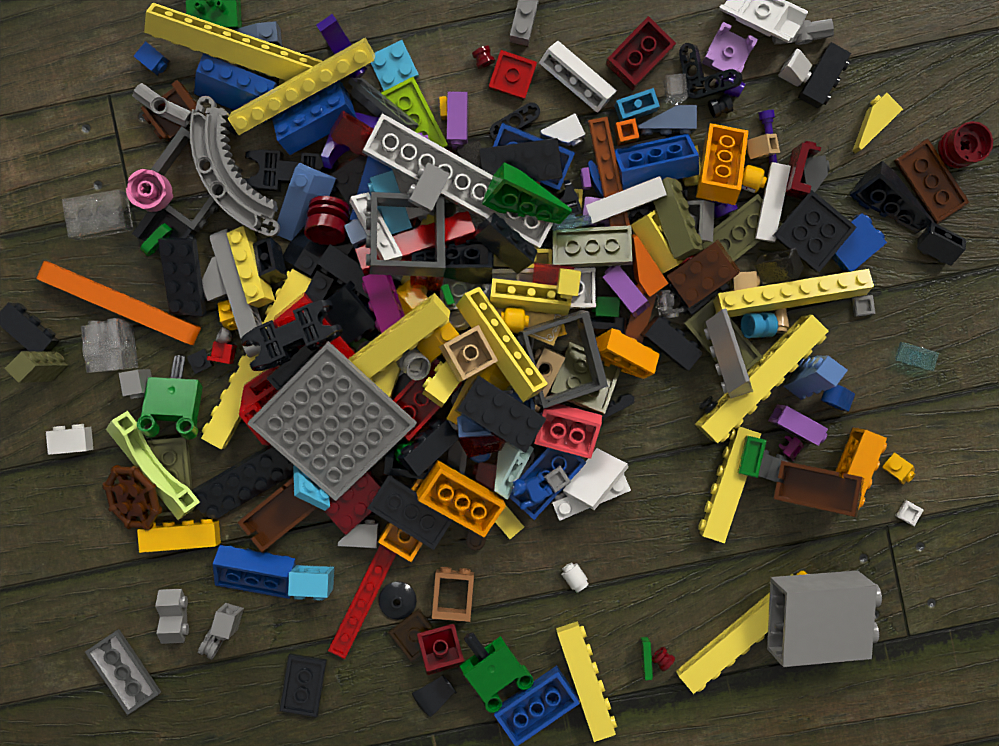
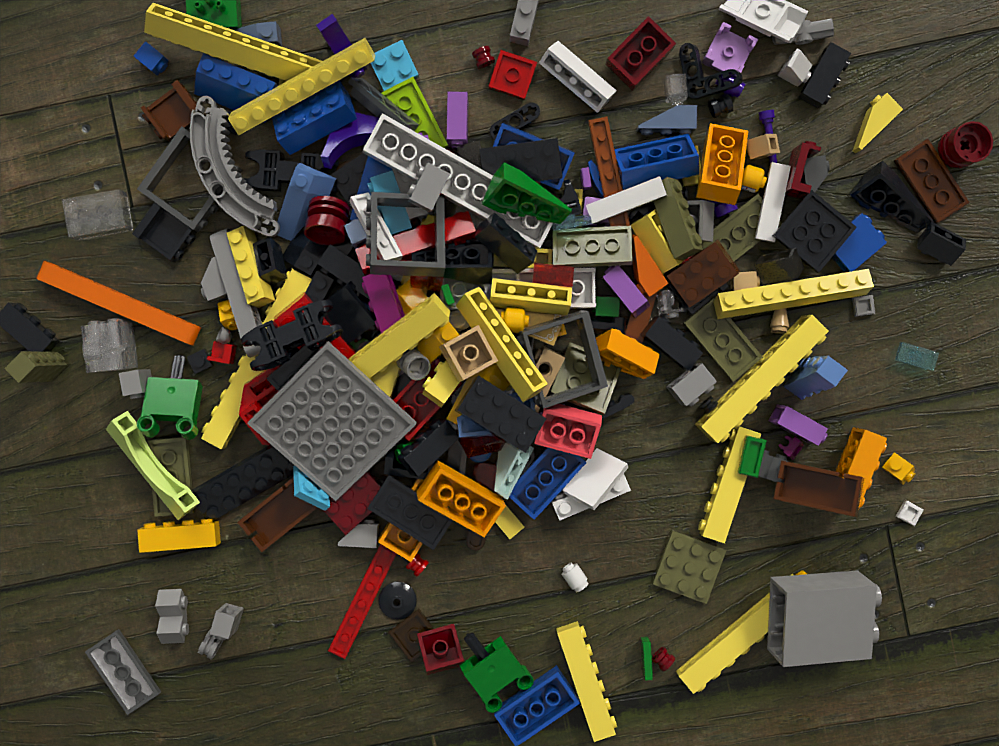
white brick [46,424,93,455] -> none
reddish brown plate [102,465,162,530] -> none
bright pink brick [126,169,173,212] -> none
light grey piece [132,83,191,128] -> none
green beam [140,223,173,257] -> none
black plate [158,237,207,316] -> none
blue slope [213,545,295,599] -> none
black tile [280,653,327,717] -> none
medium azure brick [288,565,334,600] -> none
clear red brick [331,110,374,156] -> none
black piece [412,675,457,717] -> none
medium nougat window [432,567,474,622] -> none
yellow tile [439,96,448,120] -> none
blue animal [512,472,553,510] -> none
white slope [540,114,585,147] -> none
light grey tile [544,466,571,493] -> none
light yellow brick [556,268,581,299] -> none
dark azure brick [614,88,660,122] -> none
orange brick [614,118,639,146] -> none
light grey slope [704,308,753,399] -> none
dark azure wheel [741,312,778,338] -> none
blue beam [821,384,855,412] -> none
none -> red wheel [405,552,429,577]
none -> olive plate [652,530,727,604]
none -> light grey brick [666,363,717,406]

